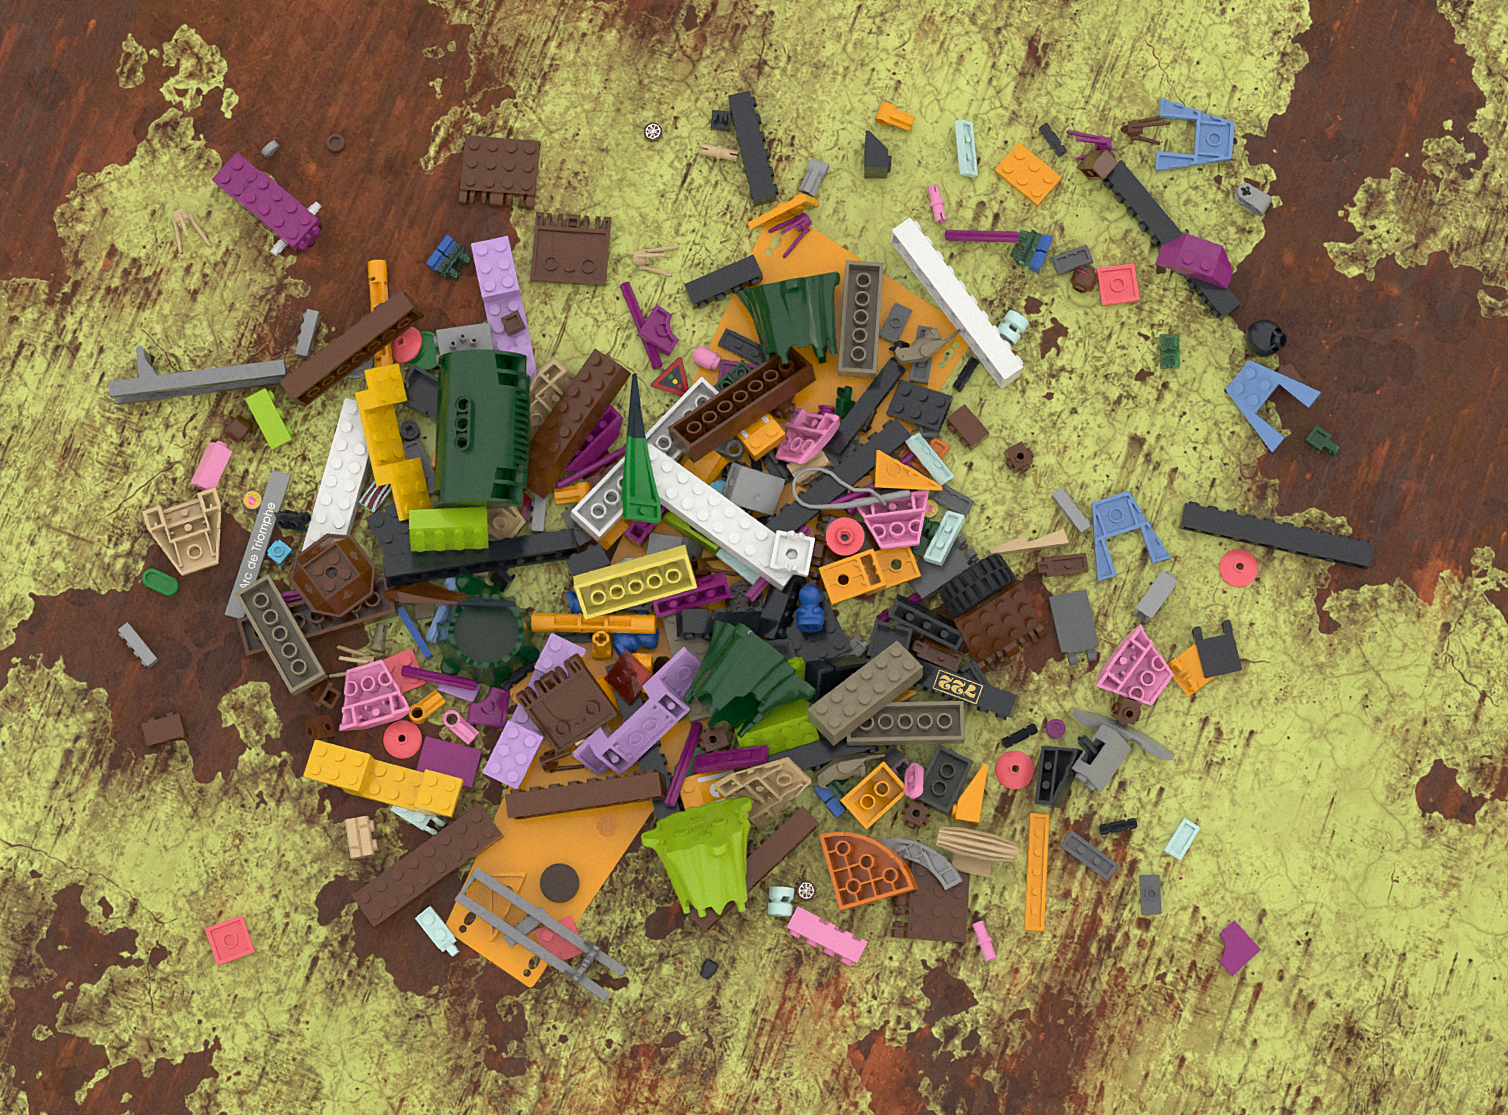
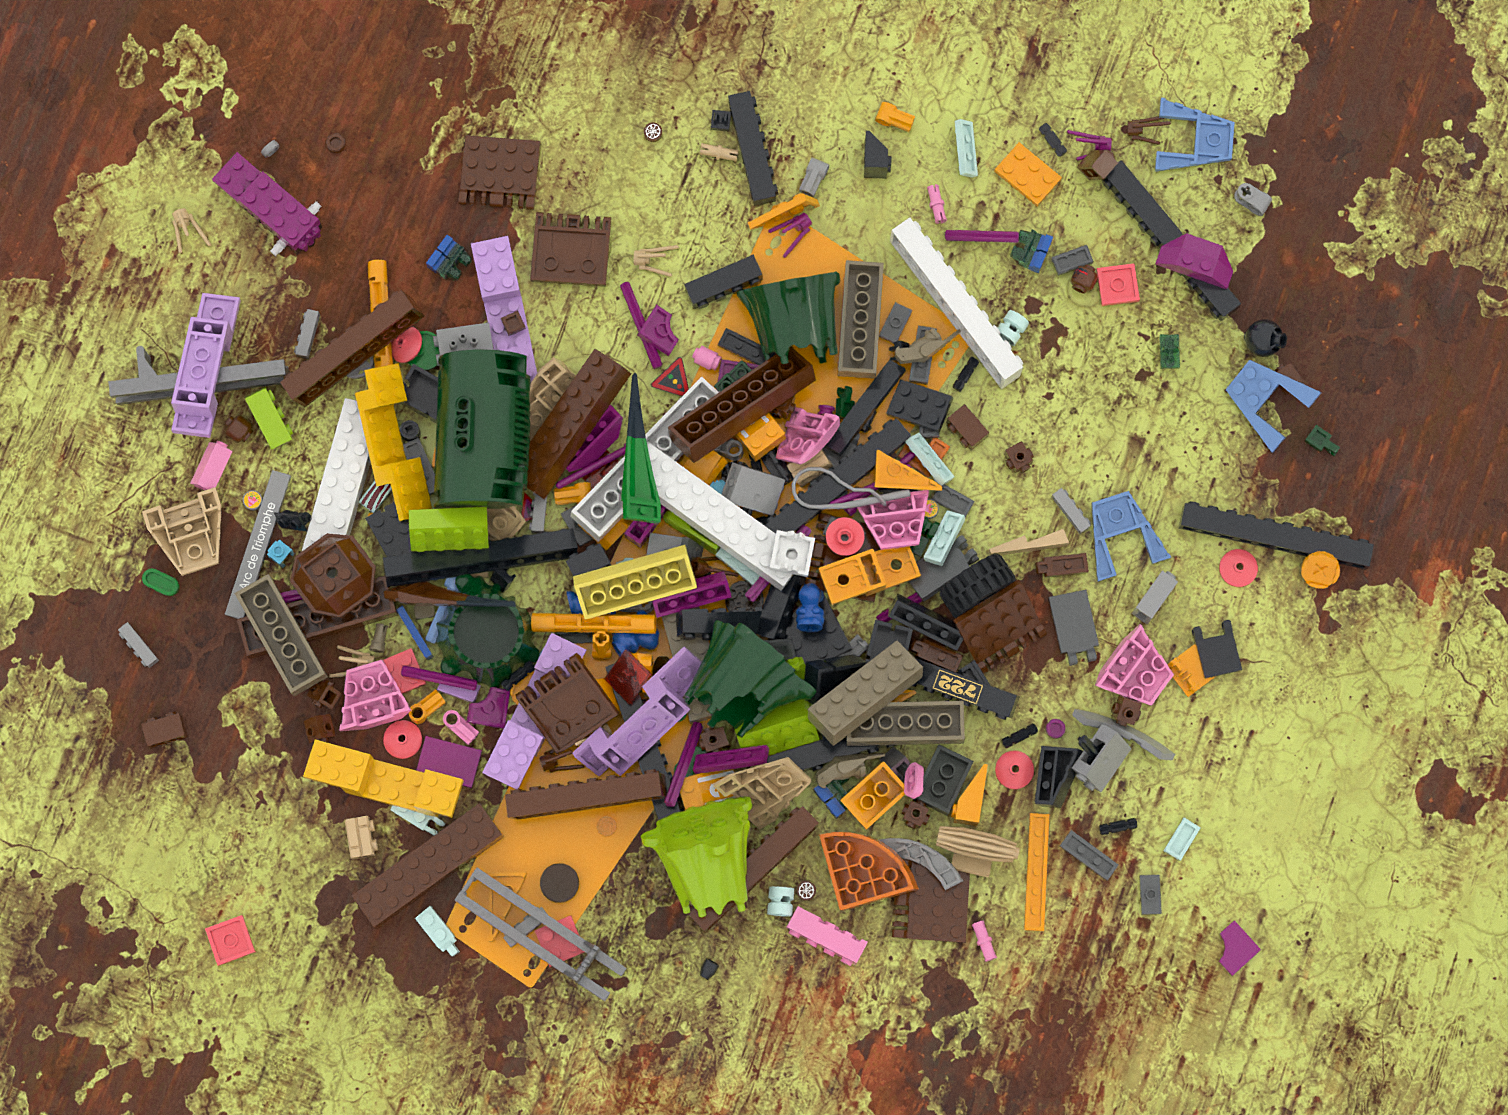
none -> lavender bracket [171,293,241,438]
none -> light orange tile [1301,551,1340,589]

